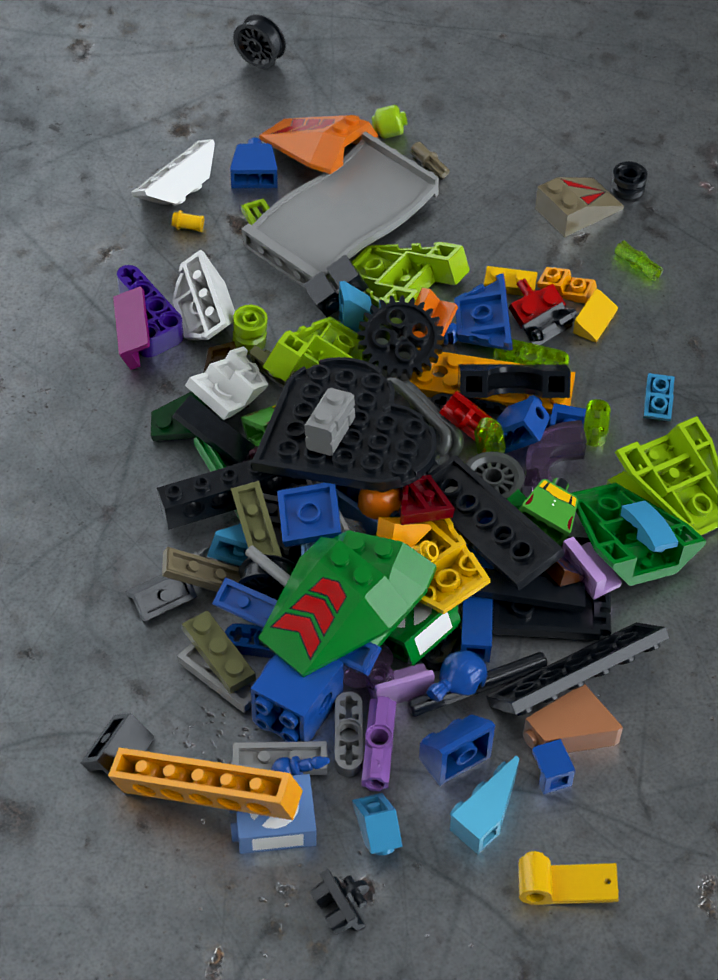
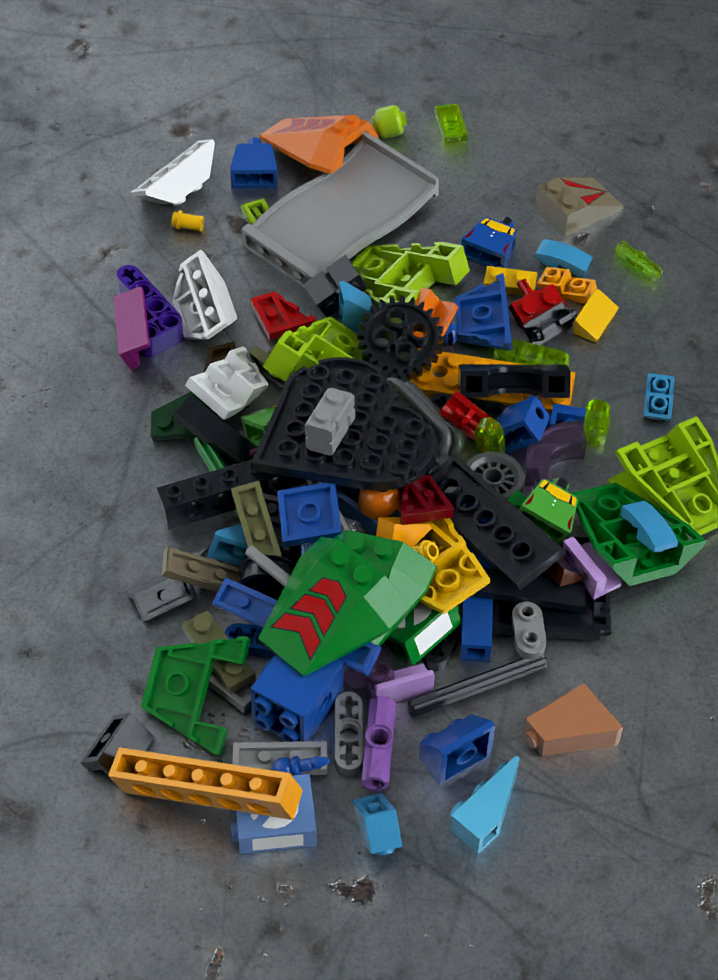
lime wheel [232,304,268,355] -> none
black wheel [233,14,286,69] -> none
black hips [310,869,369,934] -> none
dark tan axle [410,142,450,179] -> none
blue hair [426,651,487,702] -> none
black plate [486,622,669,716] -> none
yellow door [518,851,619,905] -> none
blue panel [532,739,575,795] -> none
black wheel [611,161,648,199] -> none
none -> green wing [140,636,251,756]
none -> red wing [250,291,316,341]
none -> clear neon green plate [435,104,468,144]
none -> blue torso [461,216,517,268]
none -> light grey plate [511,602,546,660]
none -> dark azure slope [533,239,593,278]

